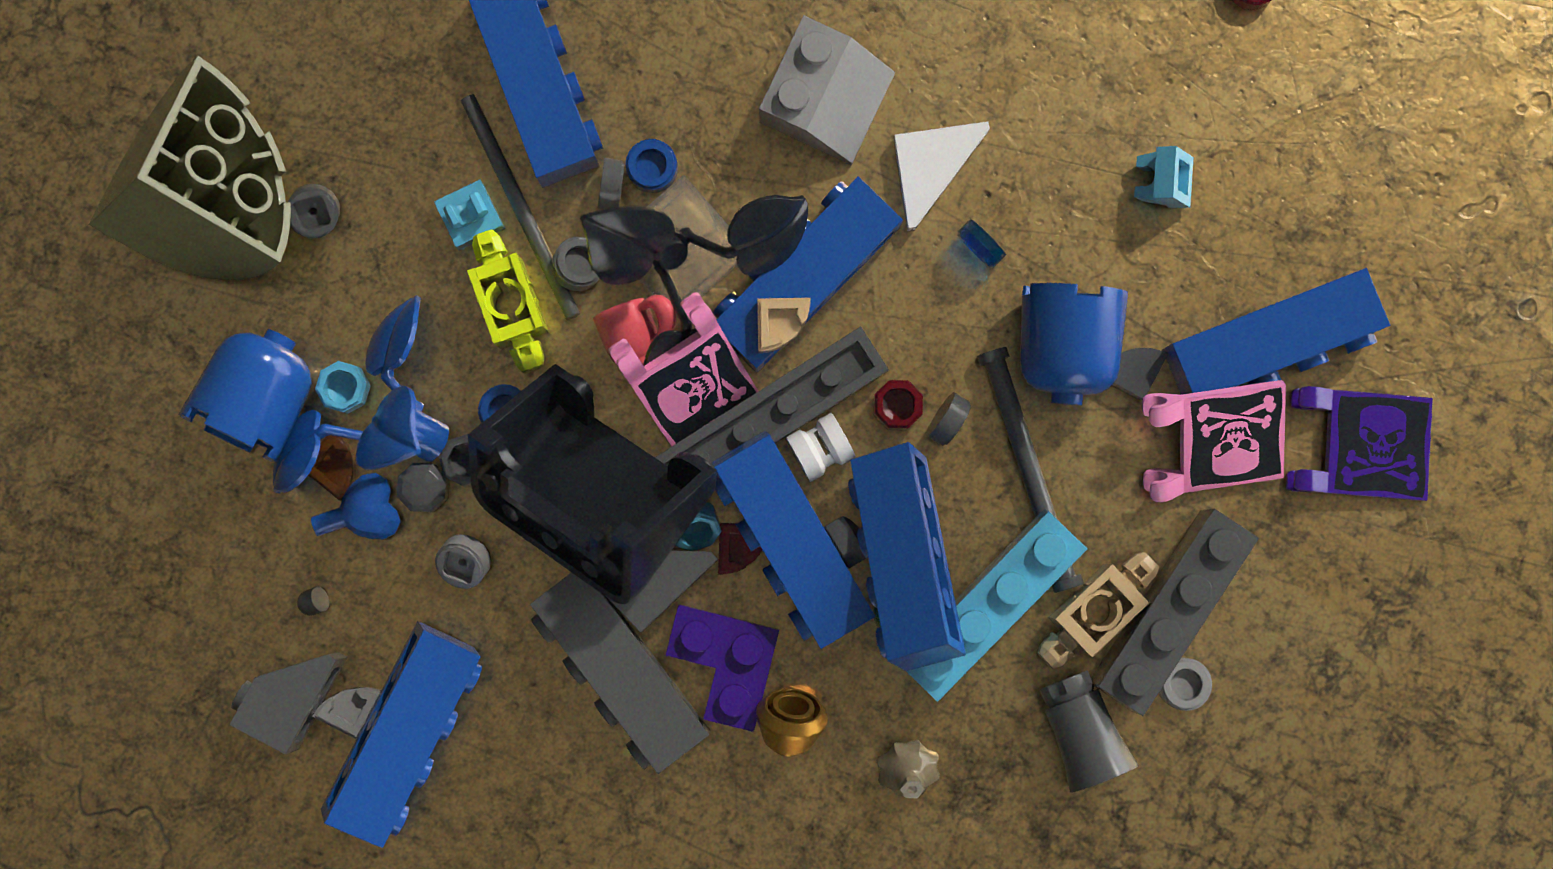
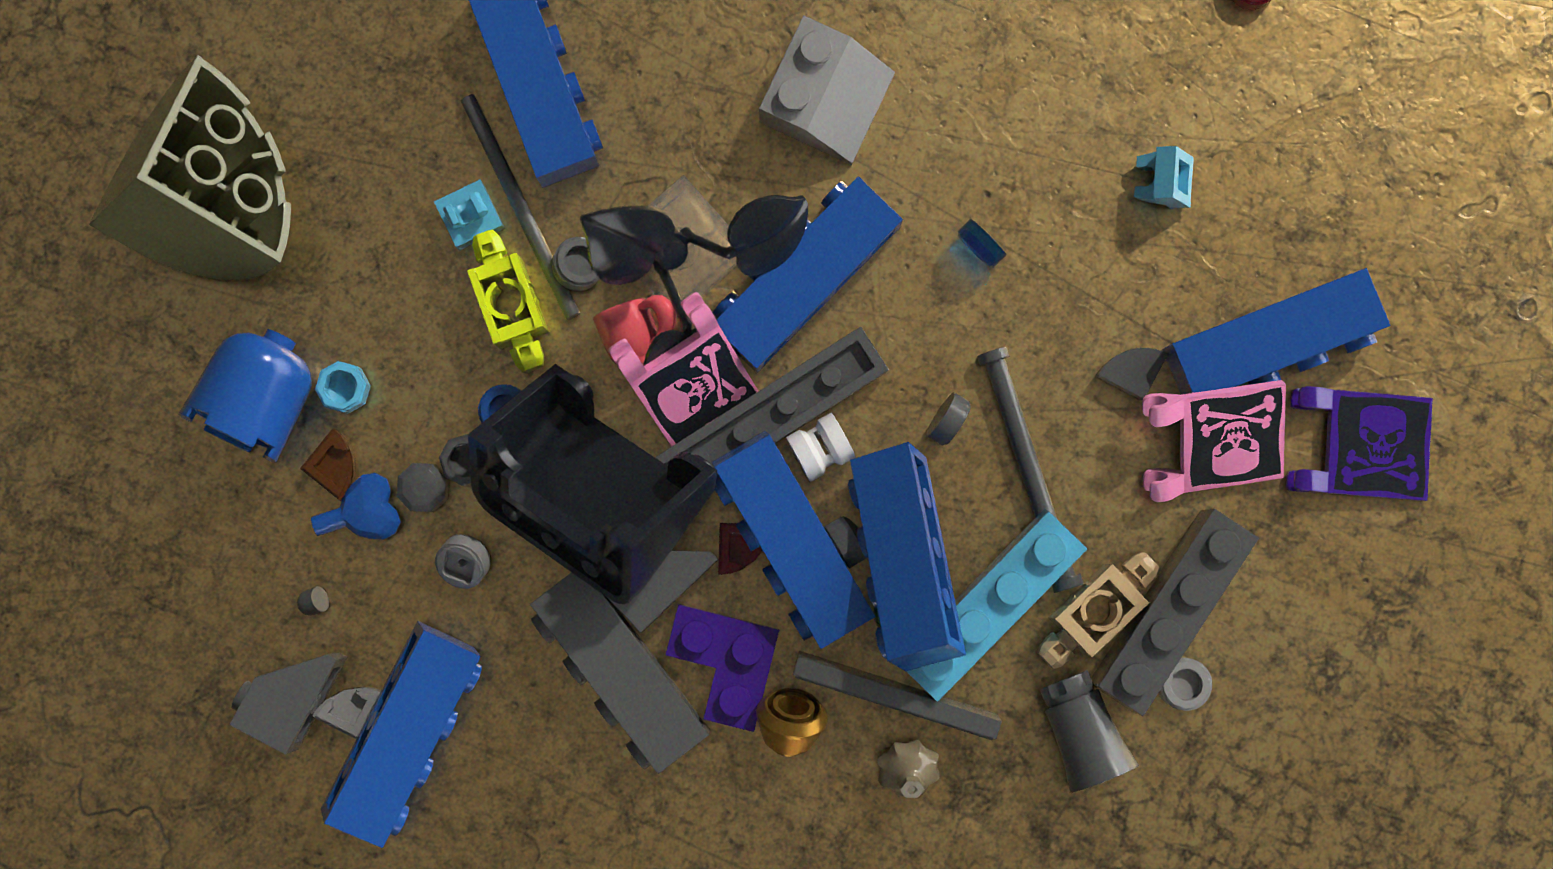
blue plant [273,295,449,494] -> none
dark grey tile [288,184,340,238] -> none
dark grey tile [597,158,625,210] -> none
blue tile [626,139,678,193] -> none
medium azure tile [675,502,721,551] -> none
tan tile [758,298,811,353] -> none
dark red tile [873,380,923,430] -> none
white tile [893,121,990,231] -> none
blue cylinder [1020,283,1128,405] -> none
none -> dark grey tile [793,651,1002,741]

